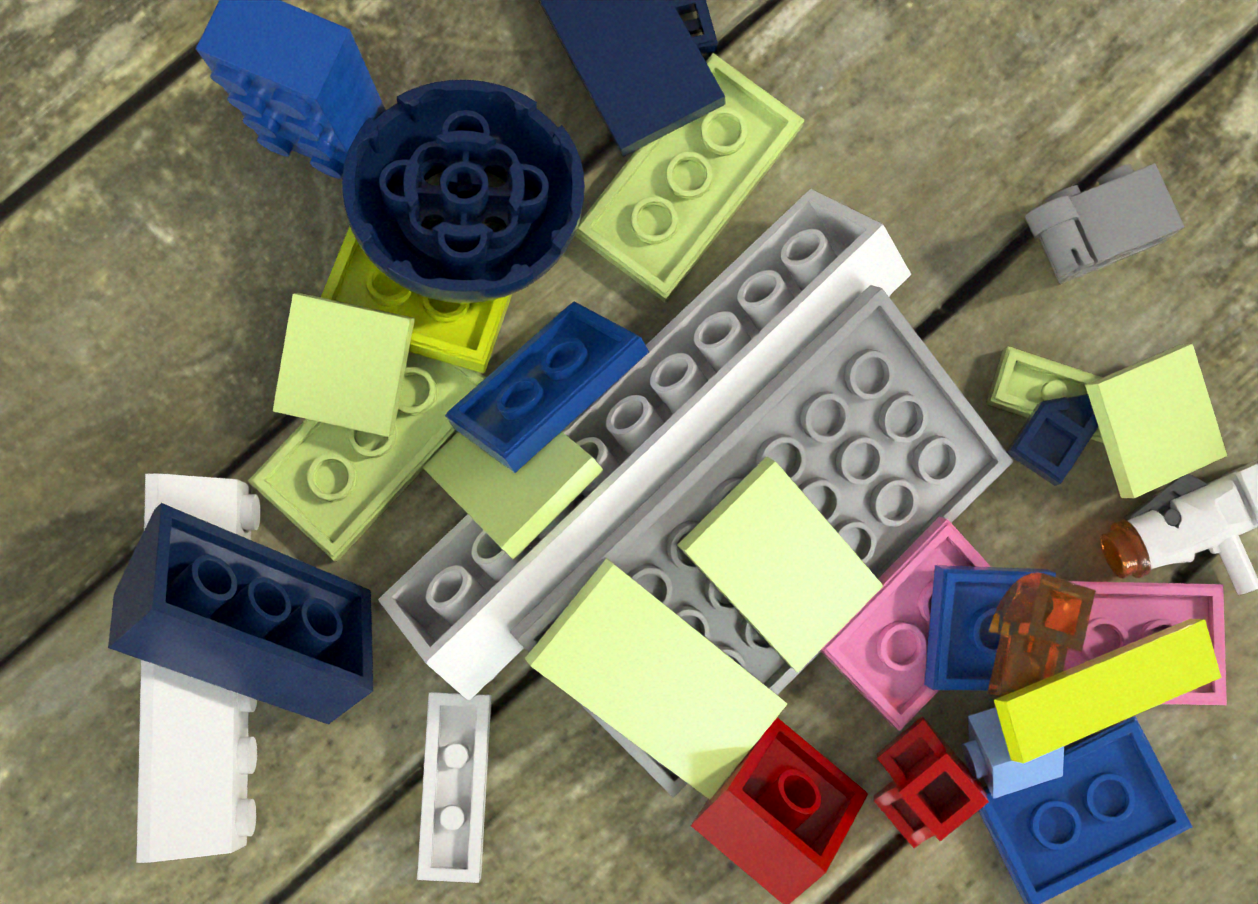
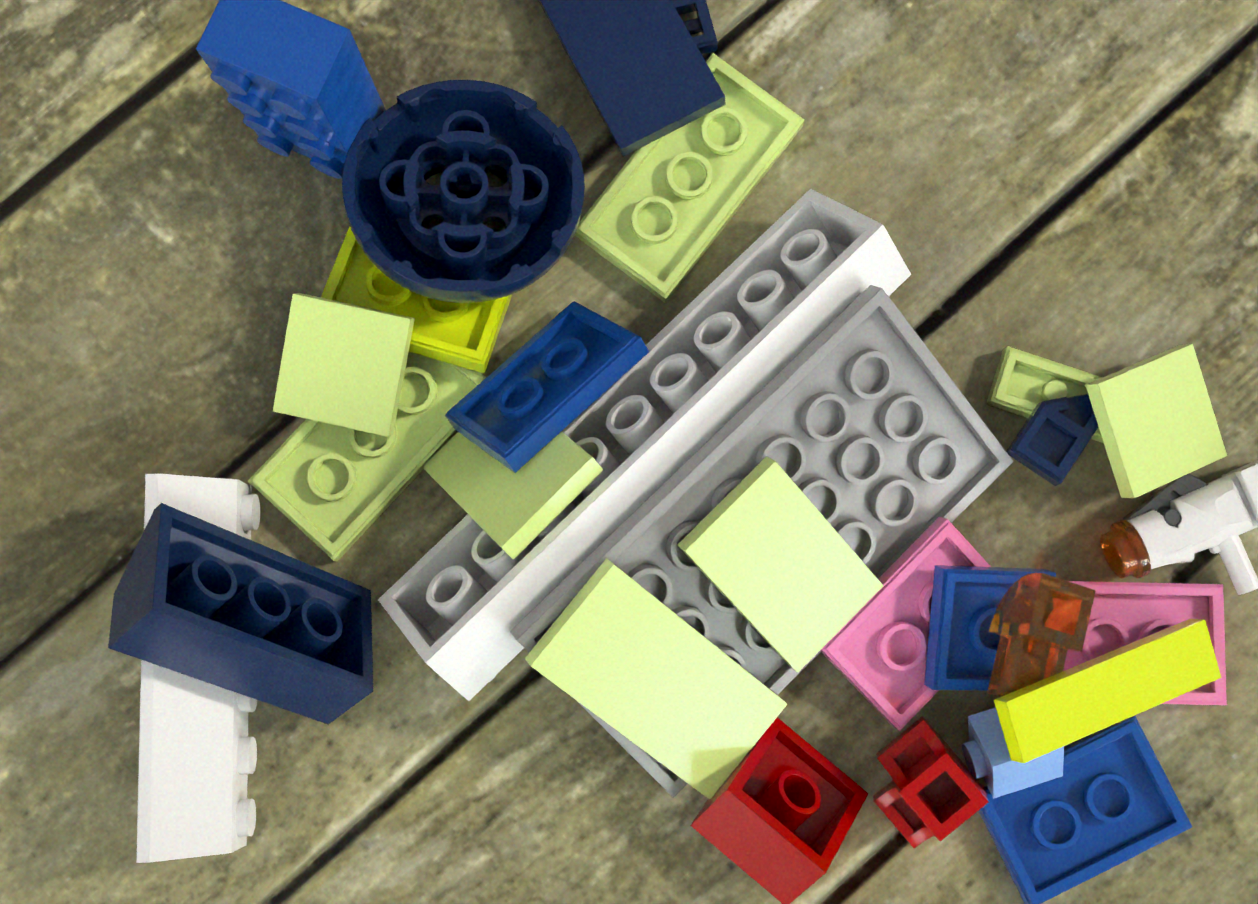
white plate [417,692,492,883] -> none
light grey hinge [1025,163,1185,285] -> none

